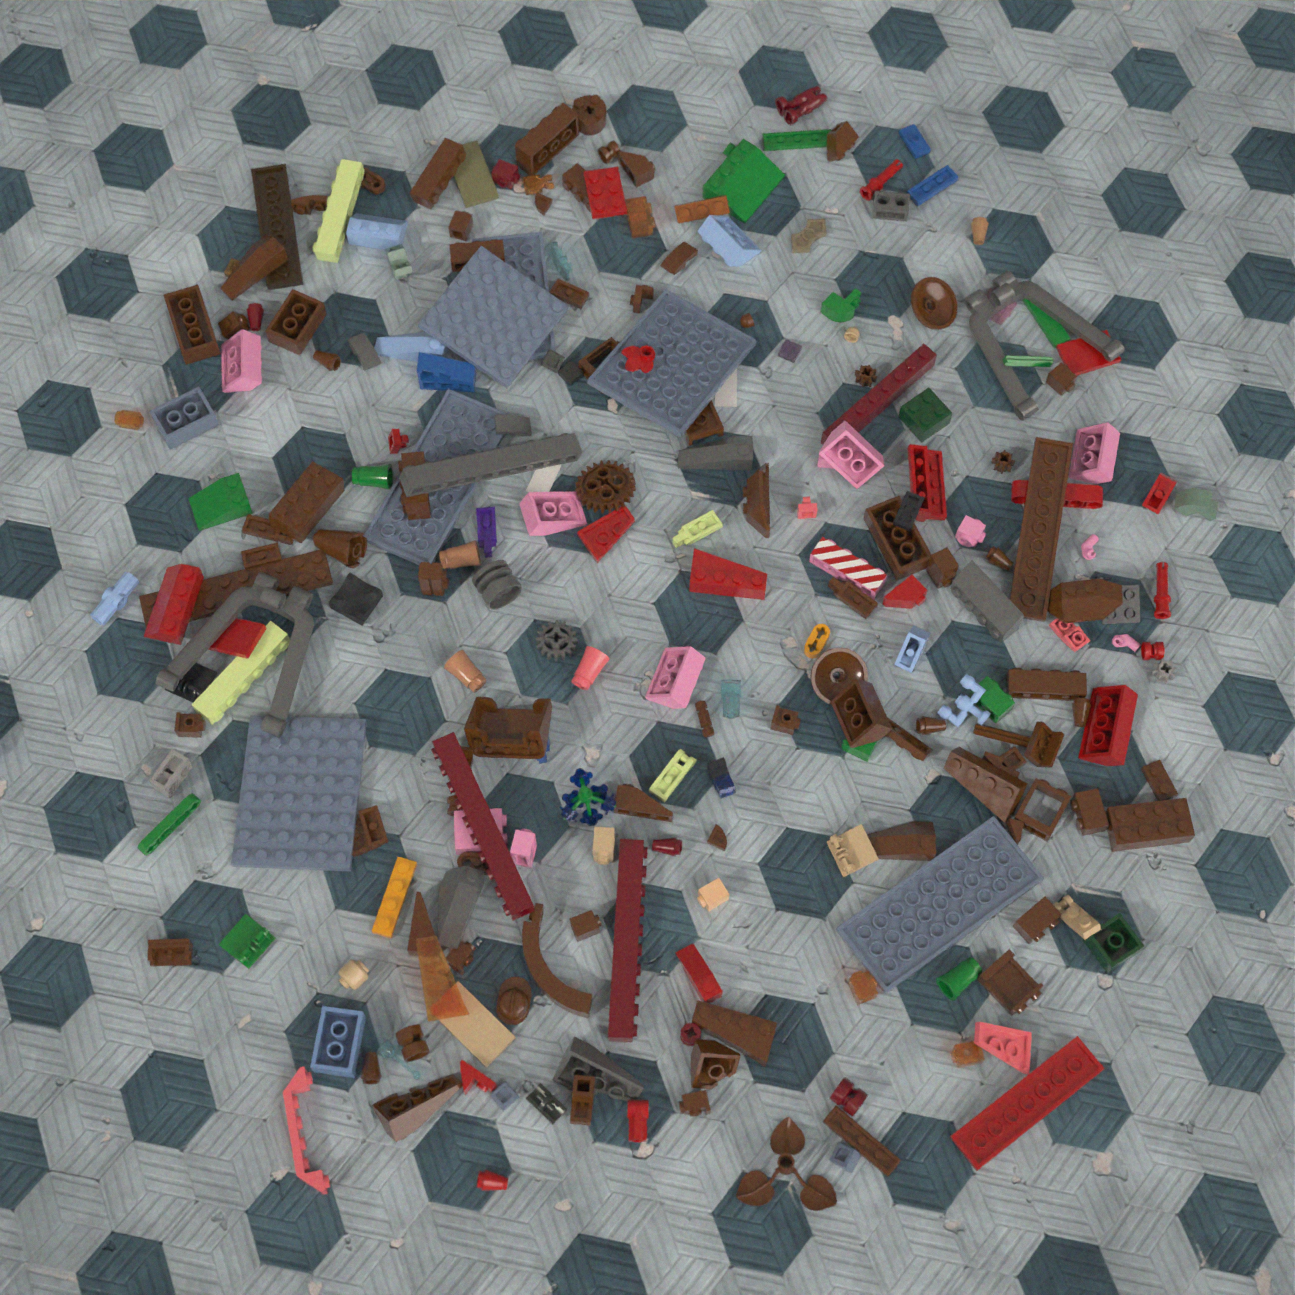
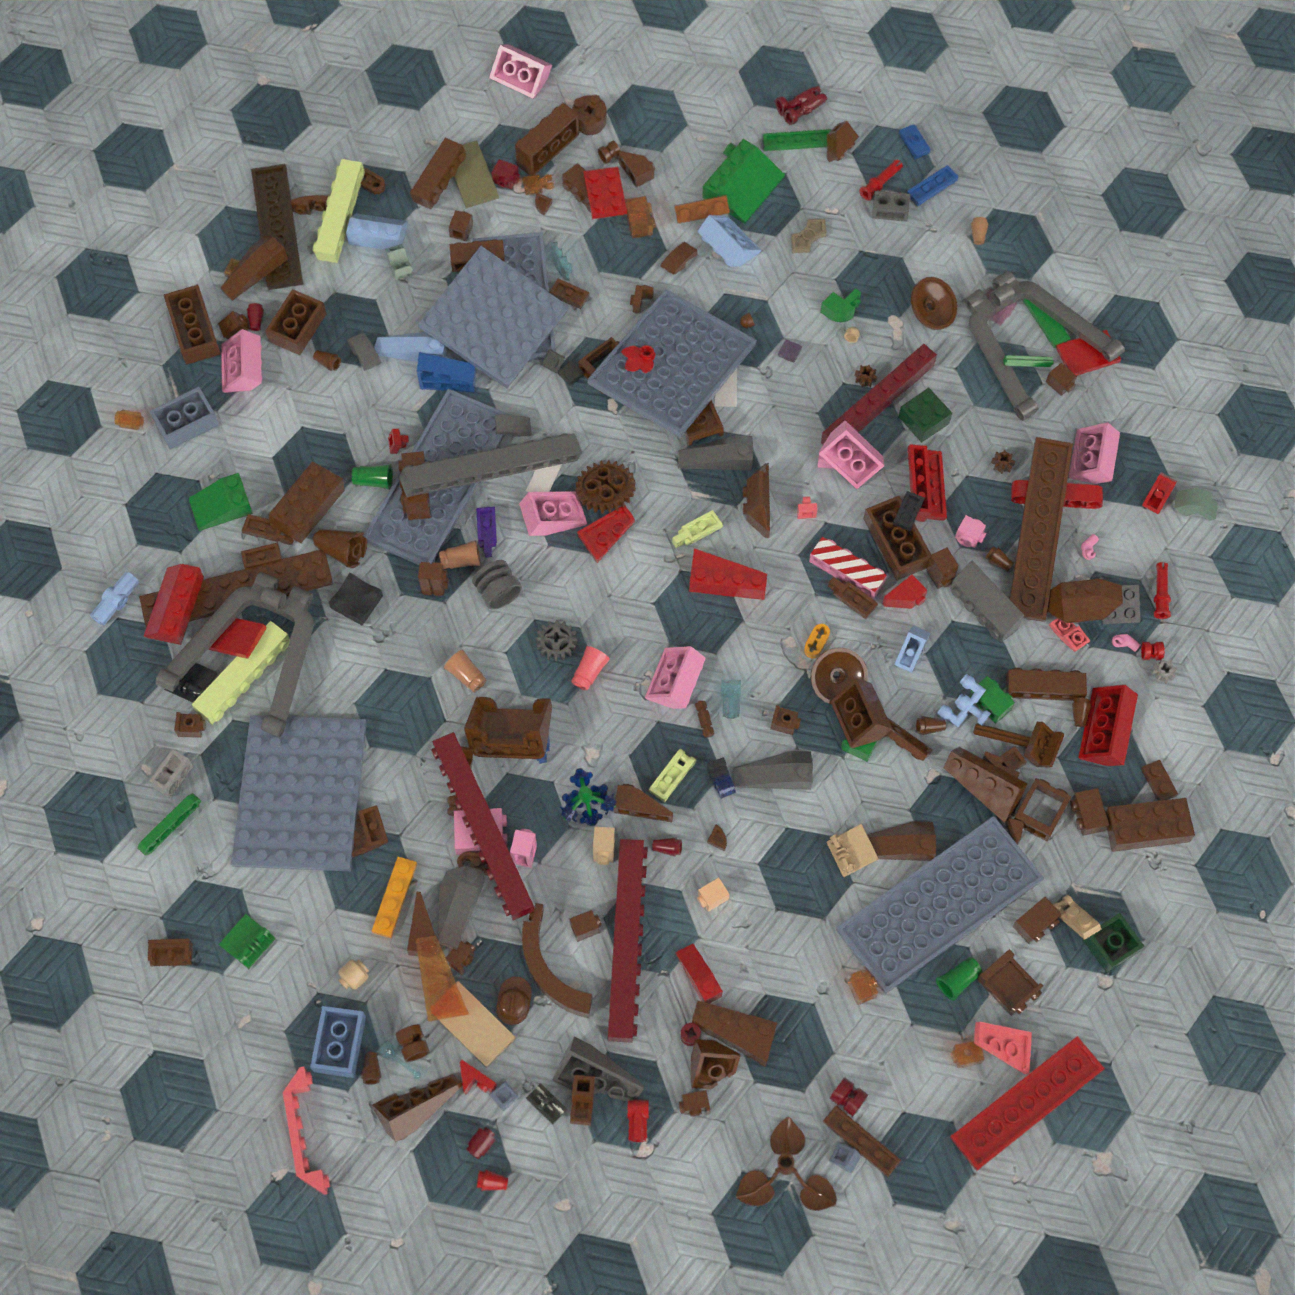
none -> dark red brick [465,1127,496,1160]
none -> bright pink slope [489,44,552,98]
none -> dark grey wedge [733,751,813,790]

